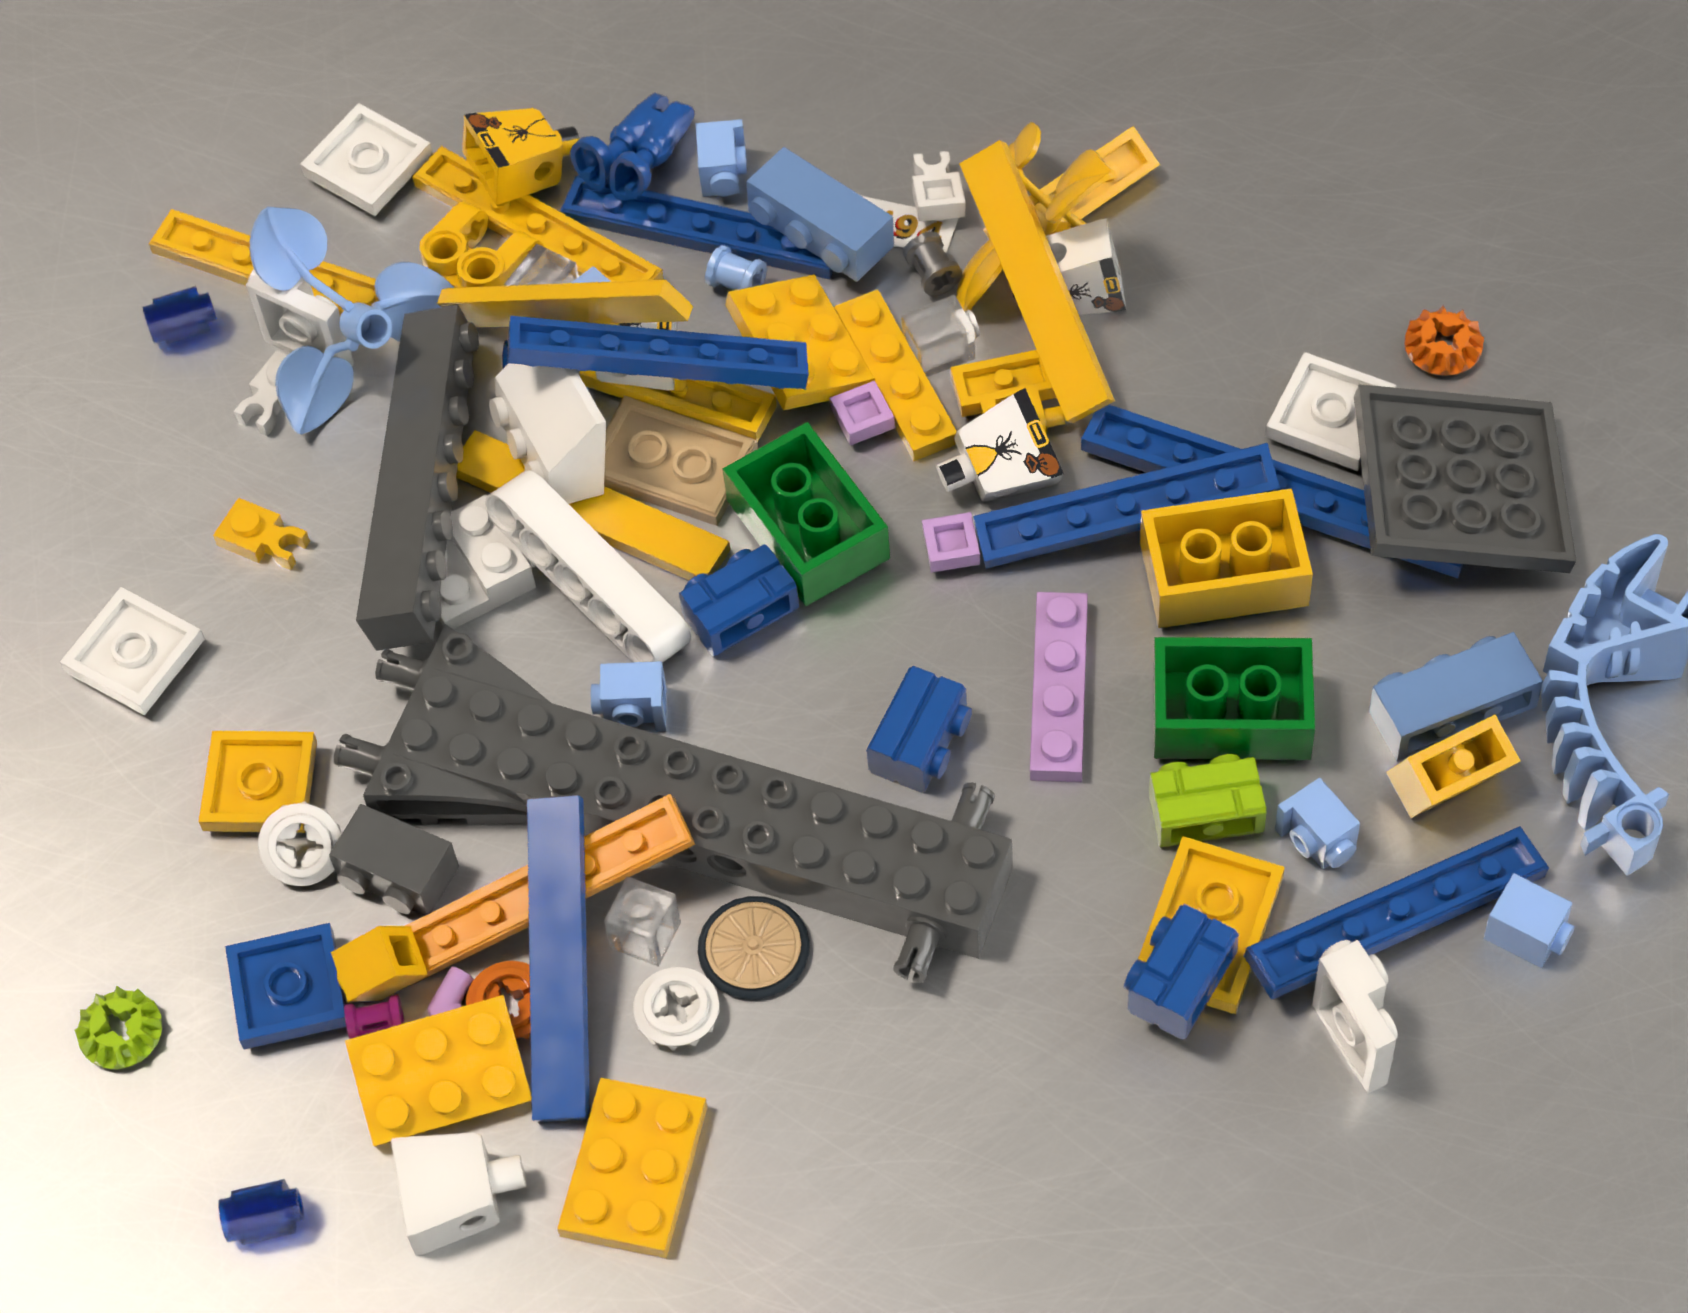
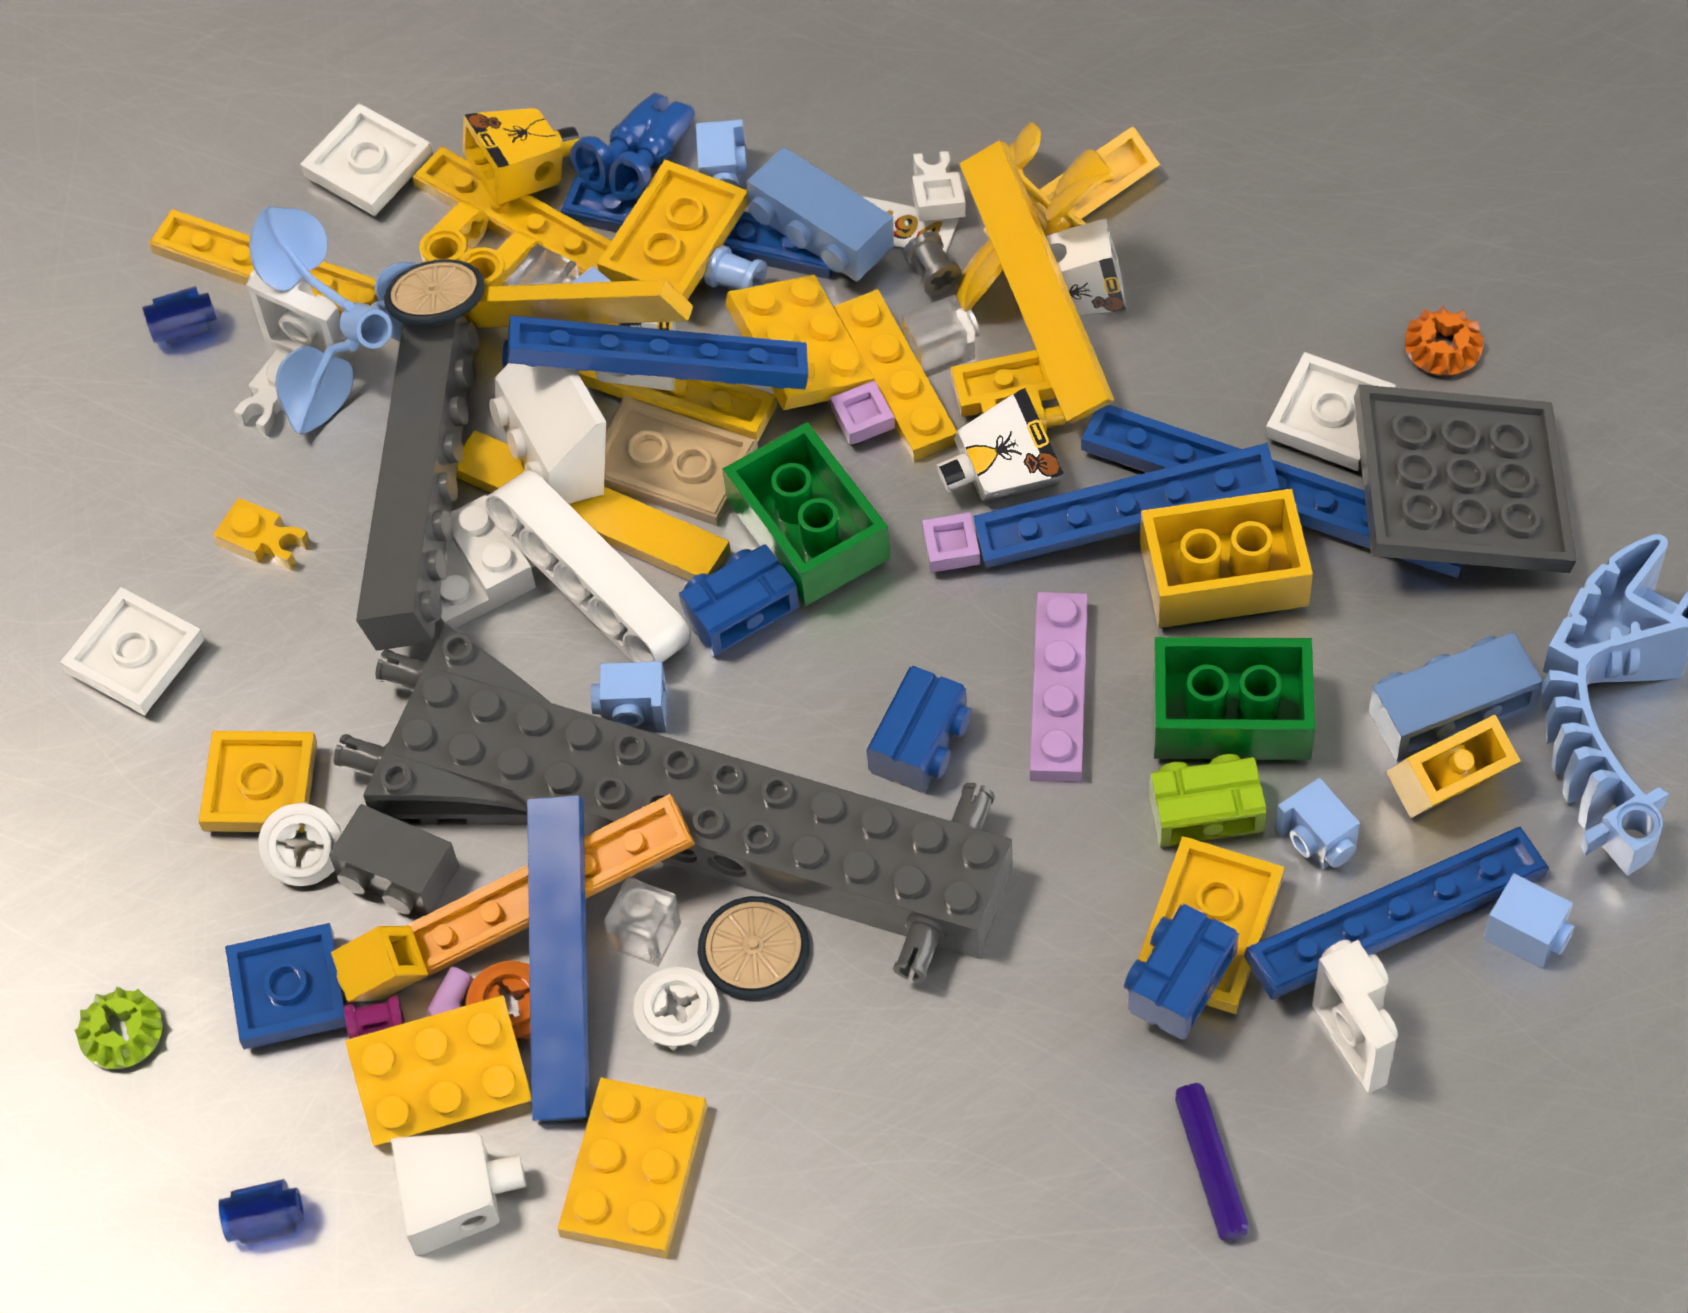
none -> tan wheel [384,259,485,326]
none -> yellow plate [597,160,748,300]
none -> dark purple axle [1175,1083,1249,1241]

